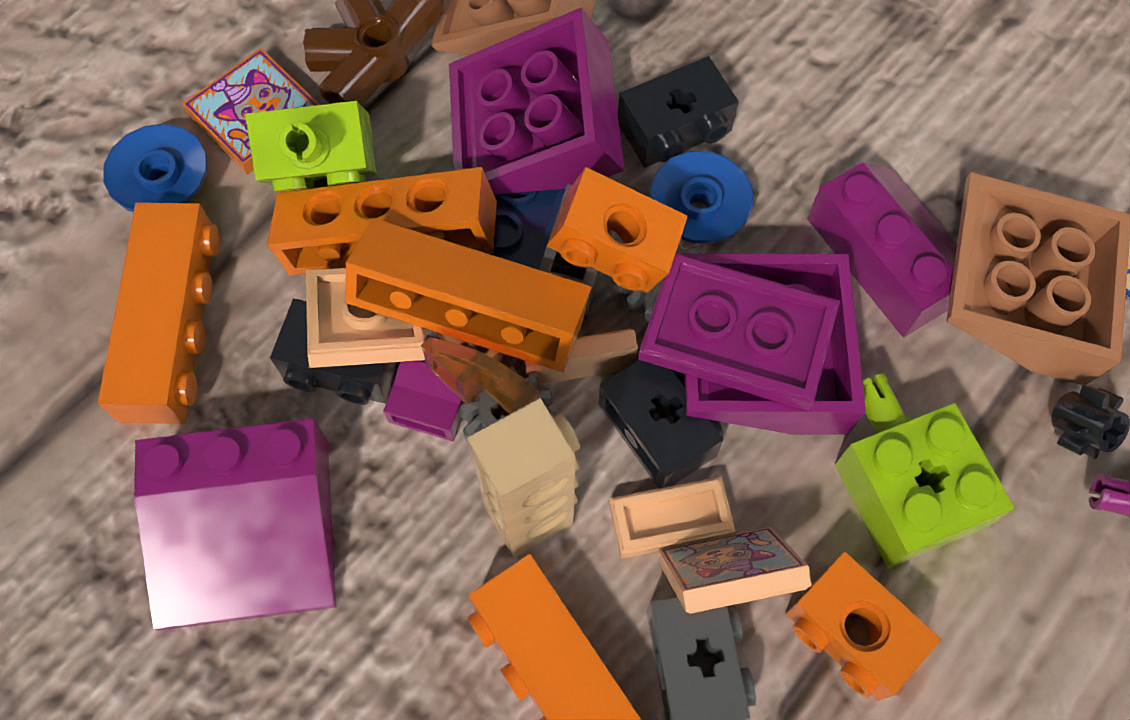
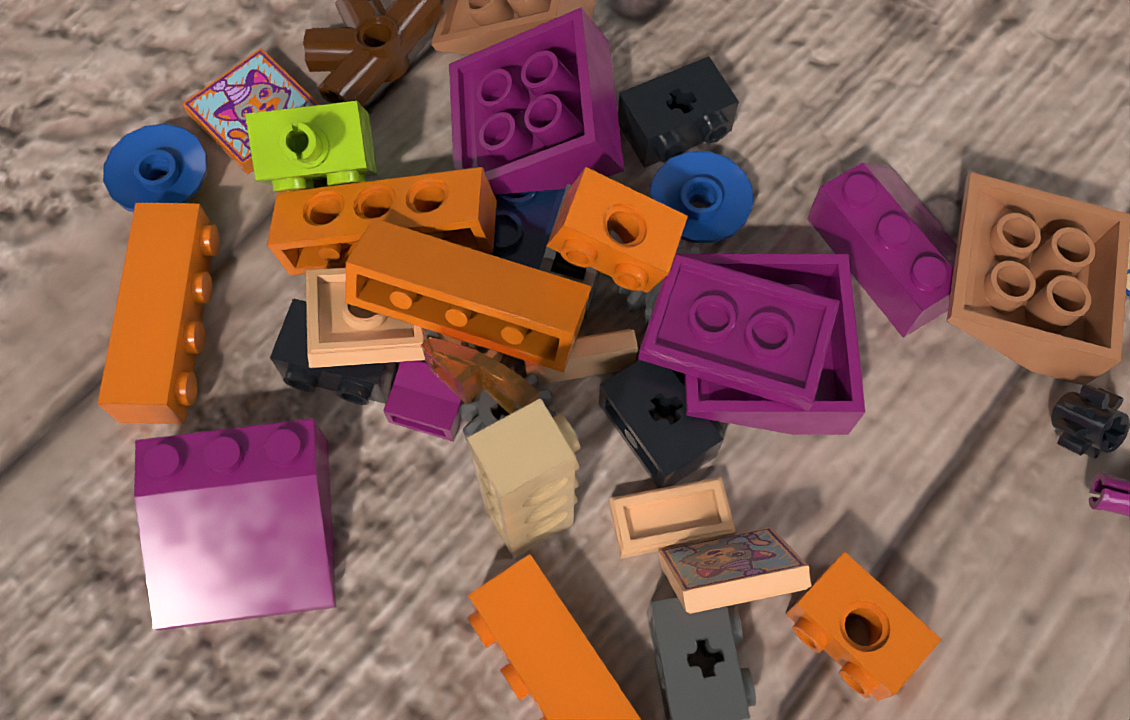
lime brick [835,374,1015,568] -> none

